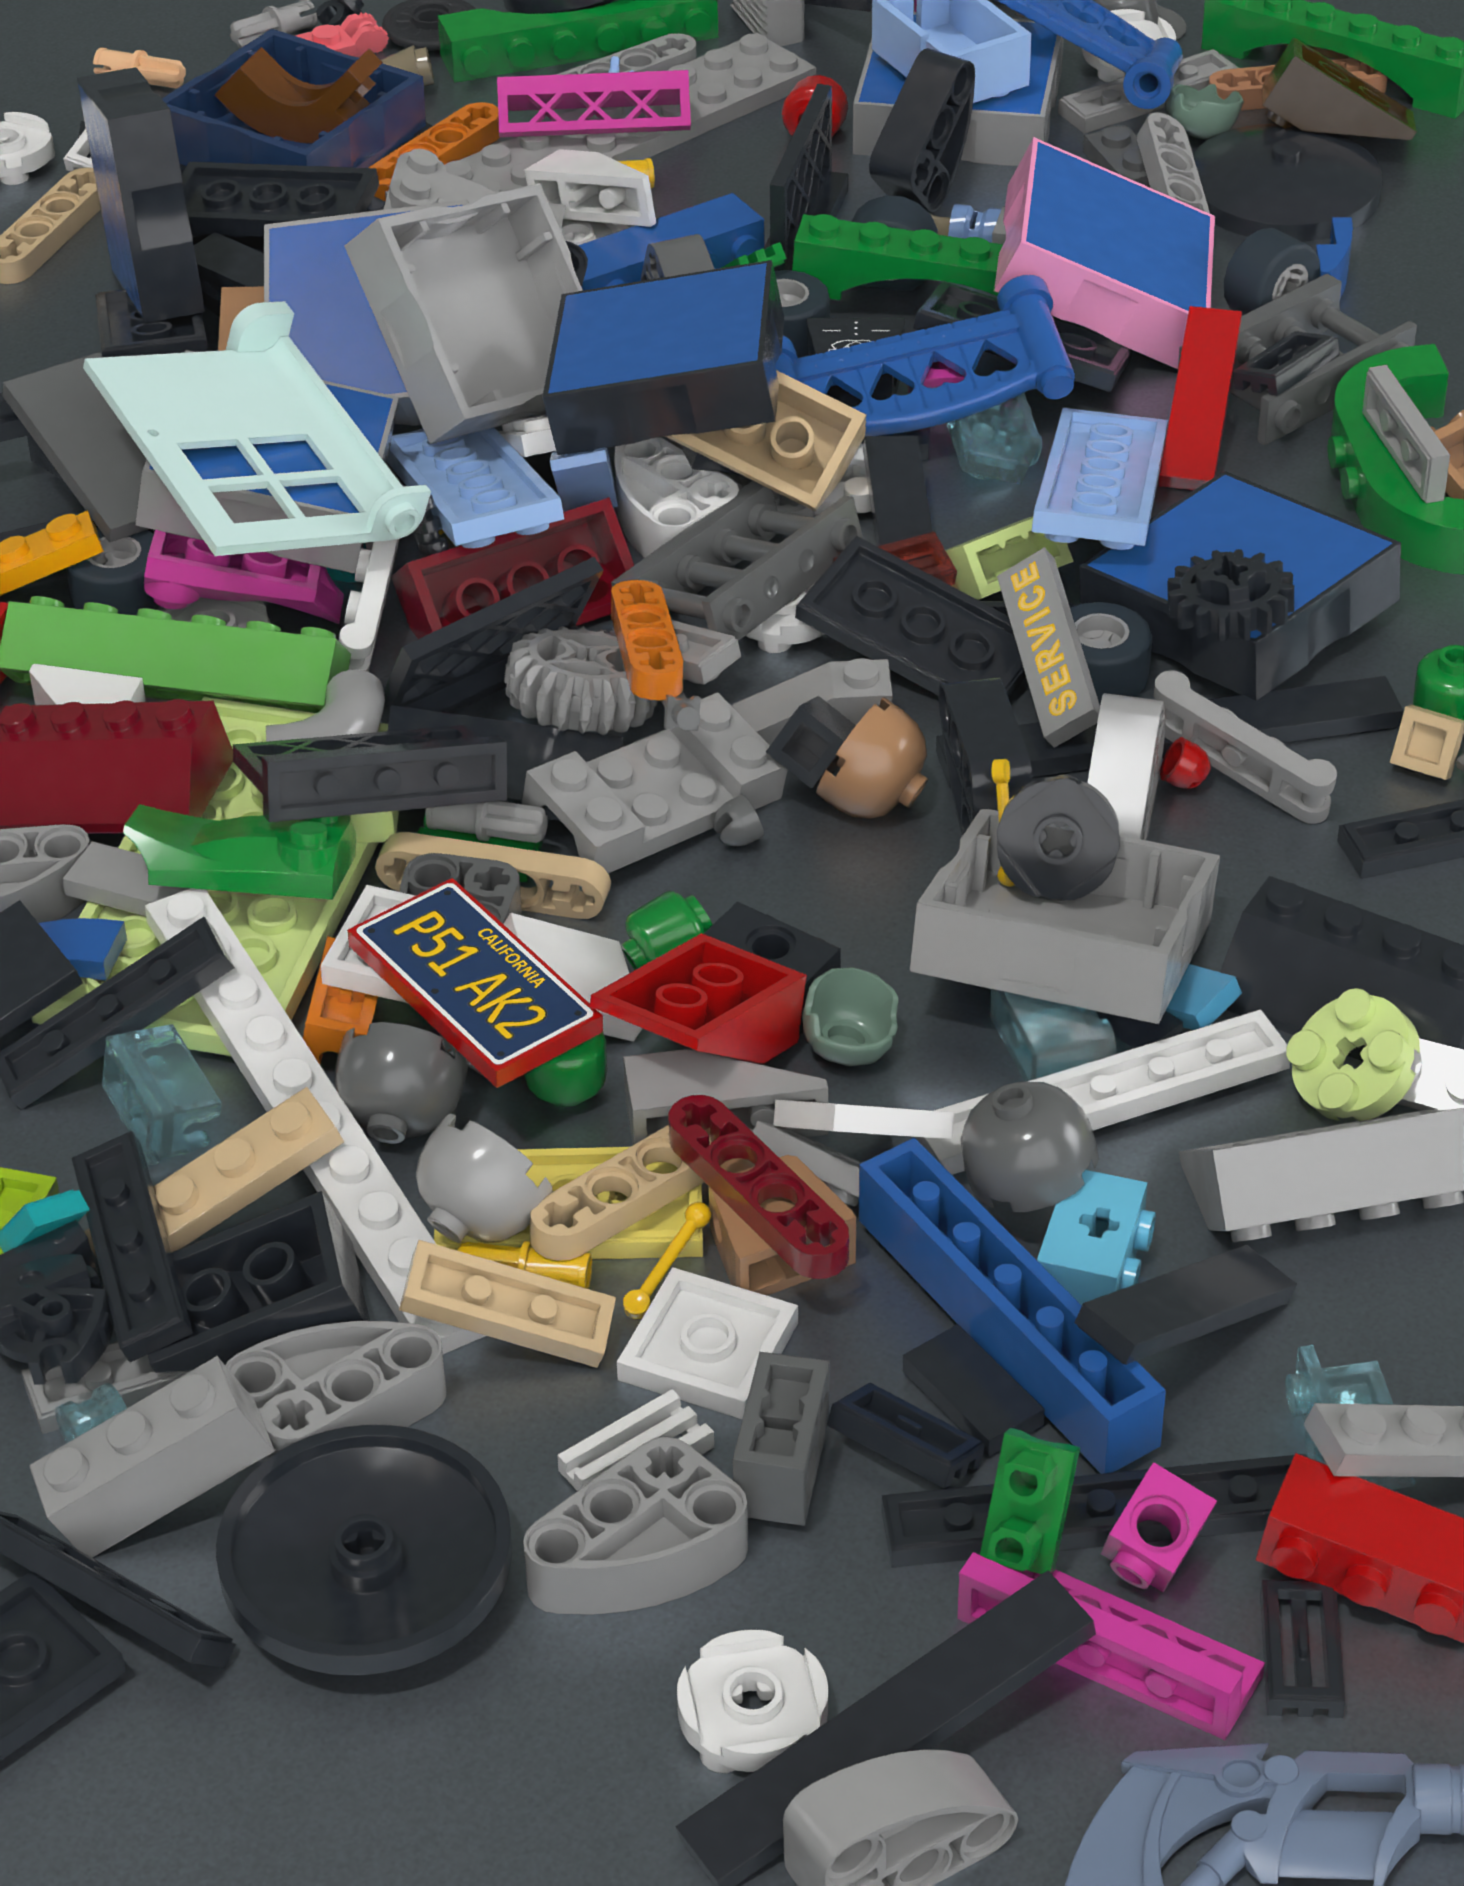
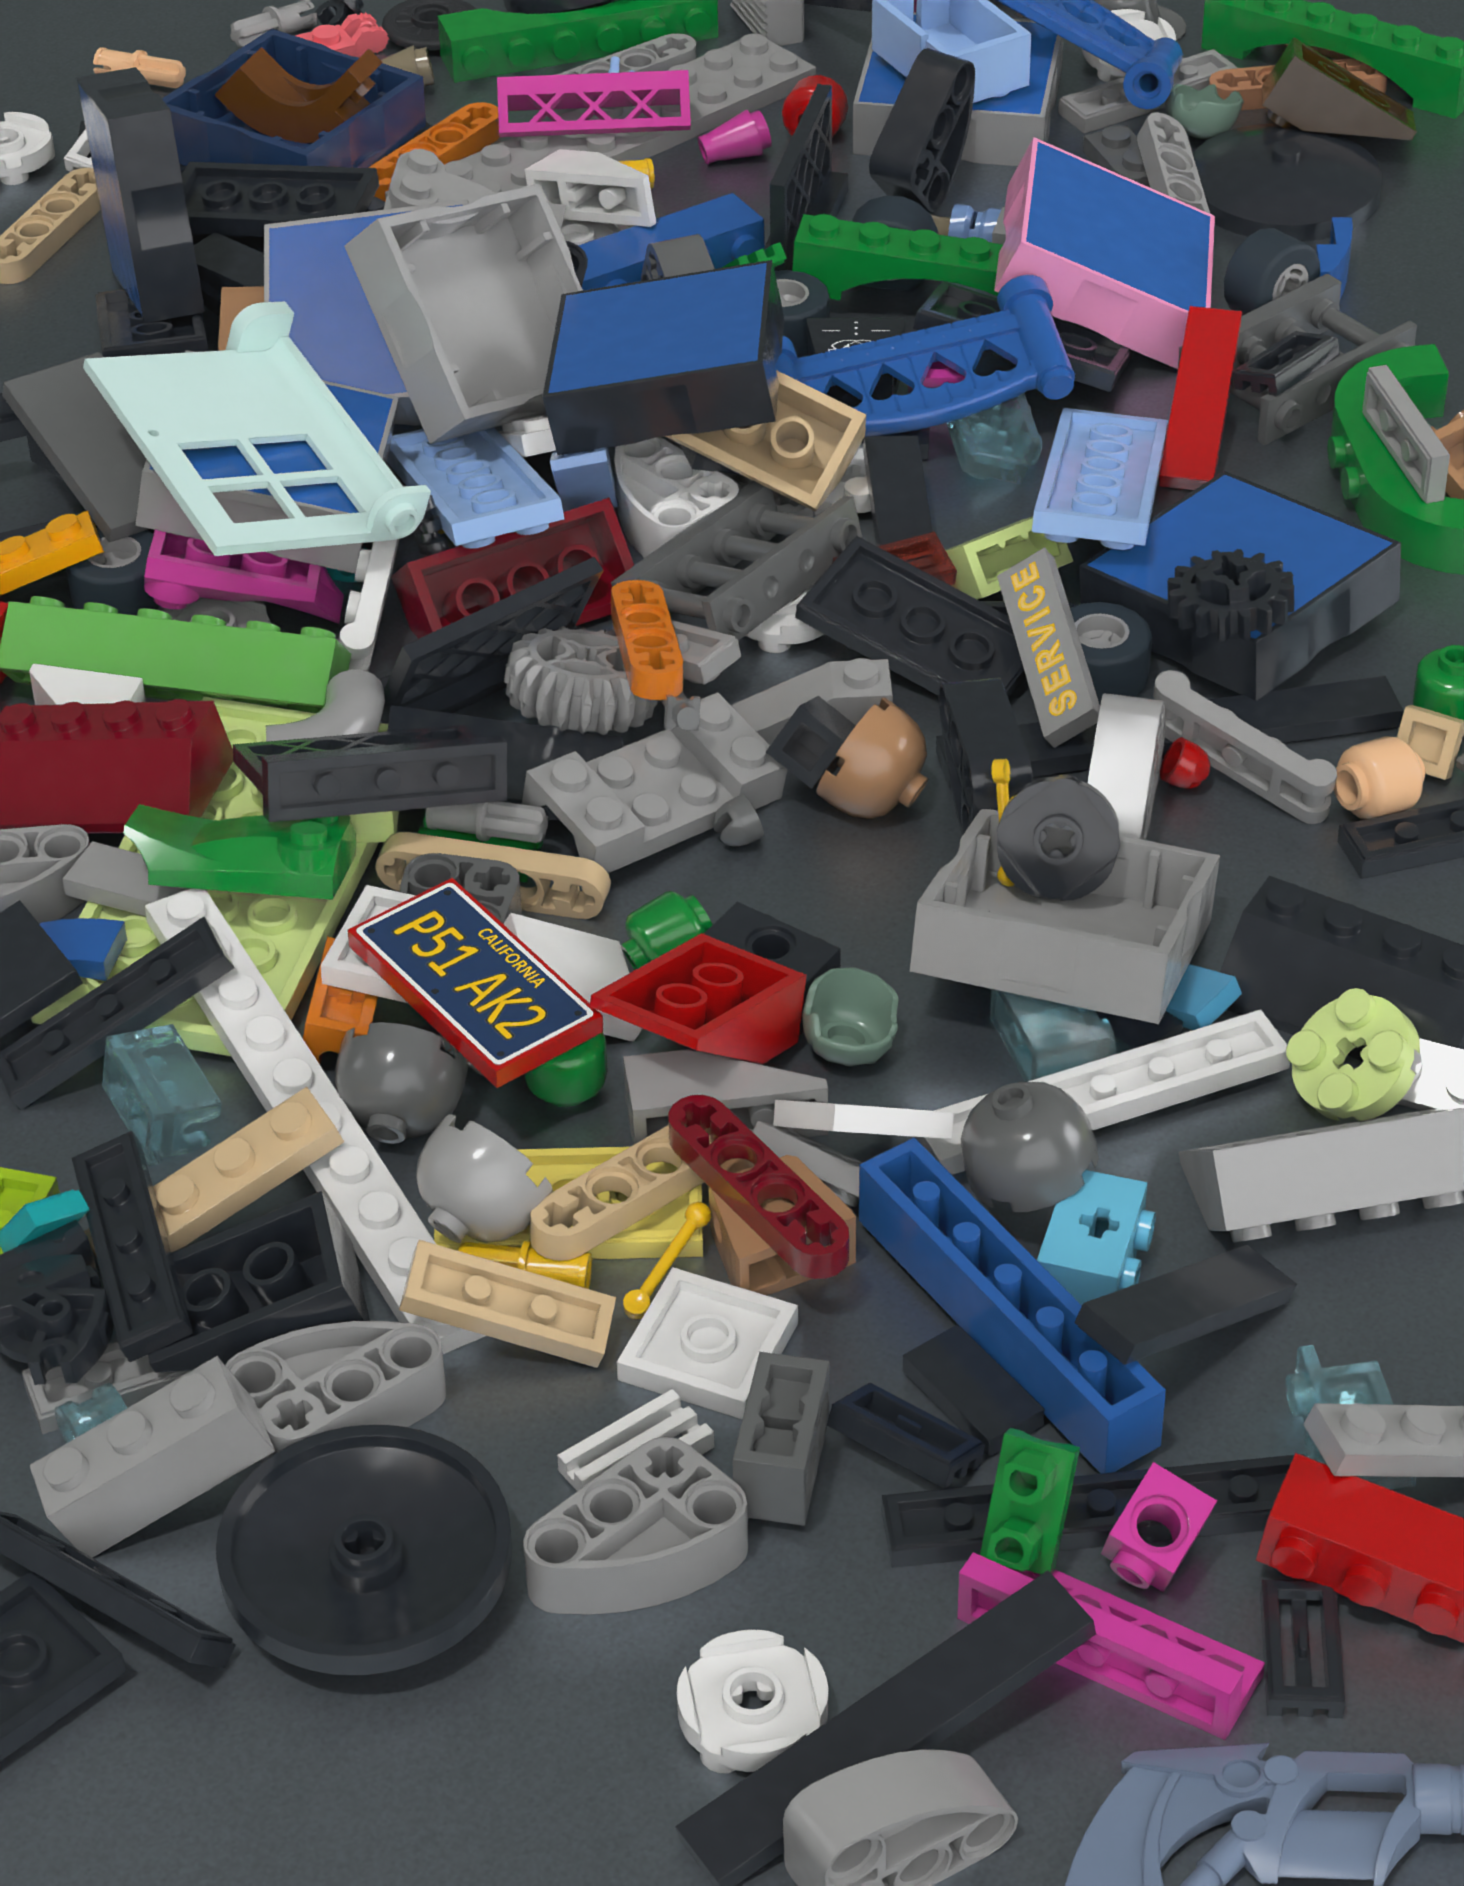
none -> dark pink cone [697,110,772,164]
none -> light nougat head [1334,736,1425,820]

